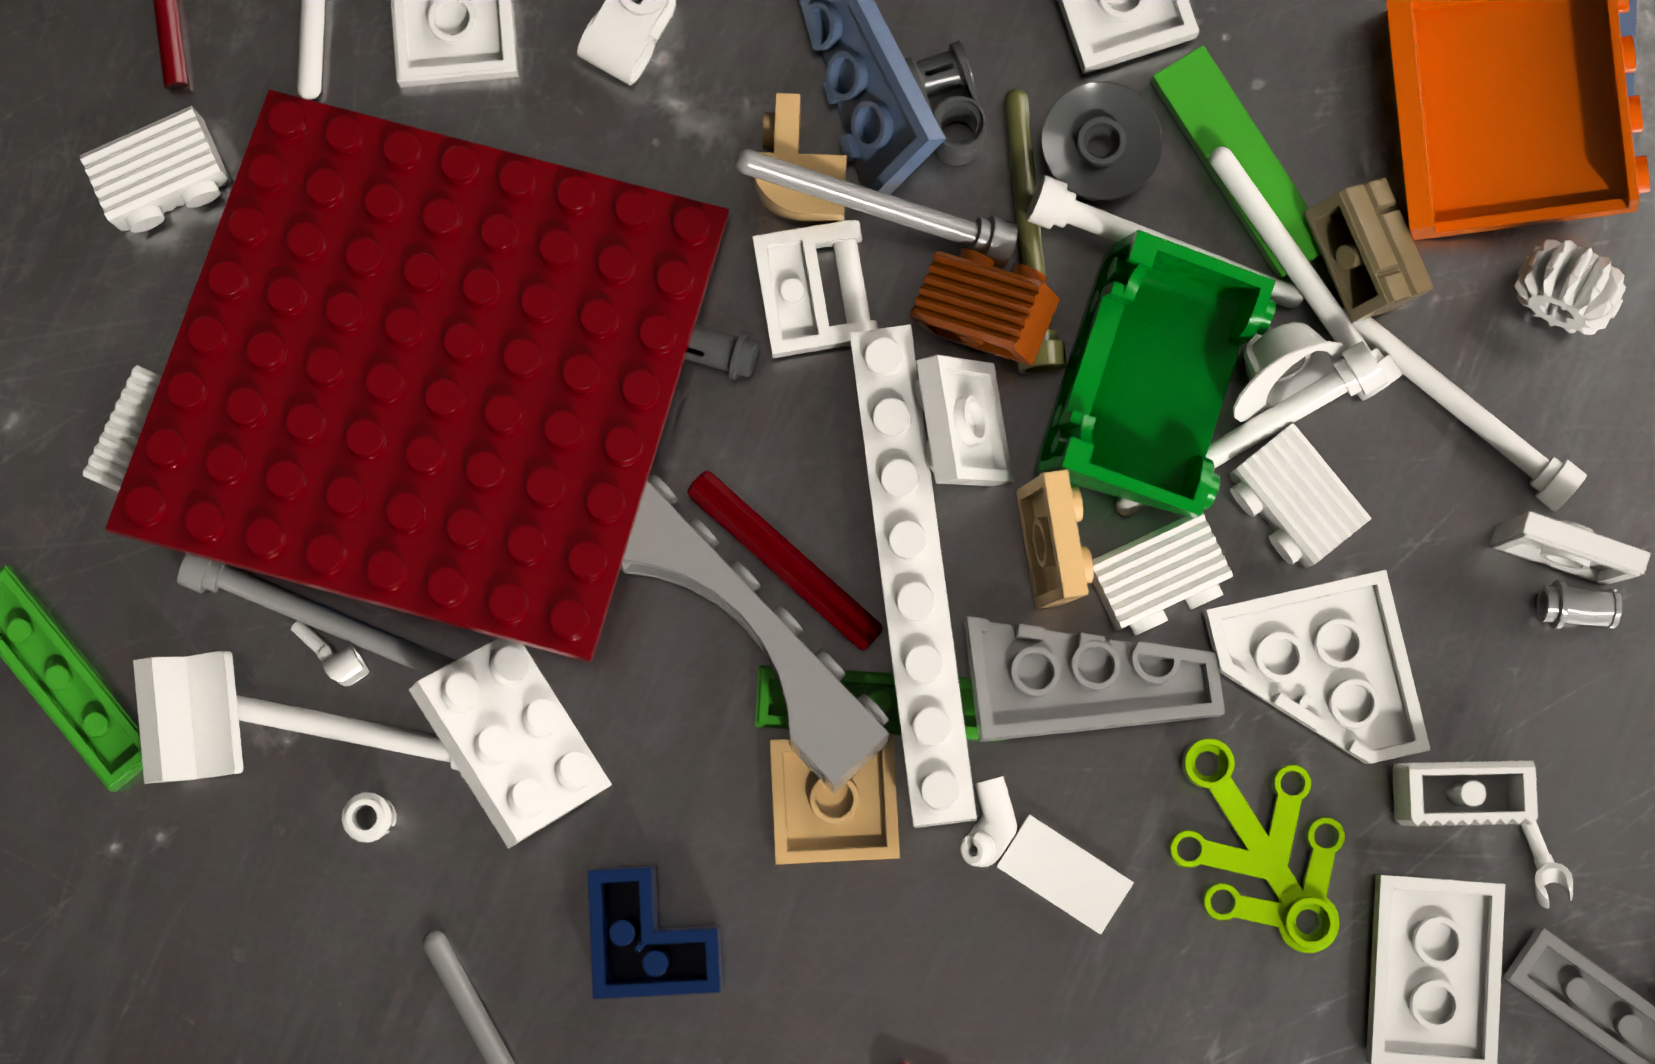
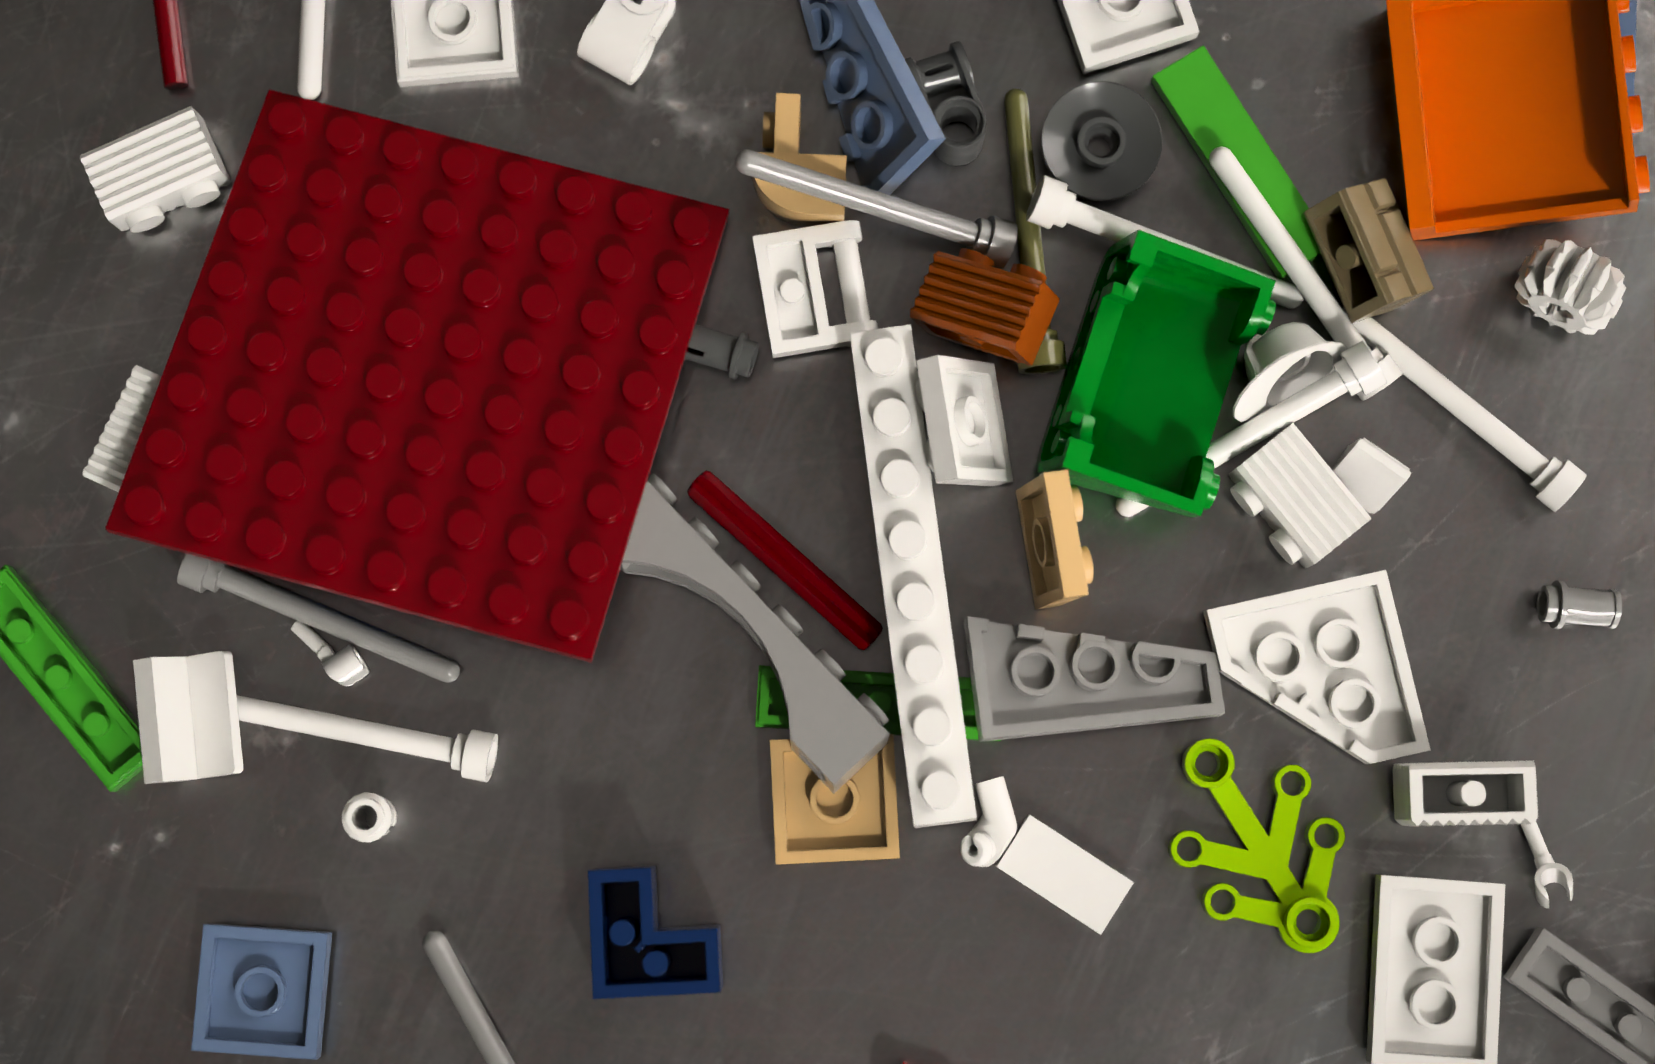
white plate [409,638,612,849] -> none
white brick [1092,512,1233,636] -> none
white plate [1490,511,1651,586] -> none
none -> sand blue plate [191,923,332,1060]
none -> white slope [1332,438,1412,514]

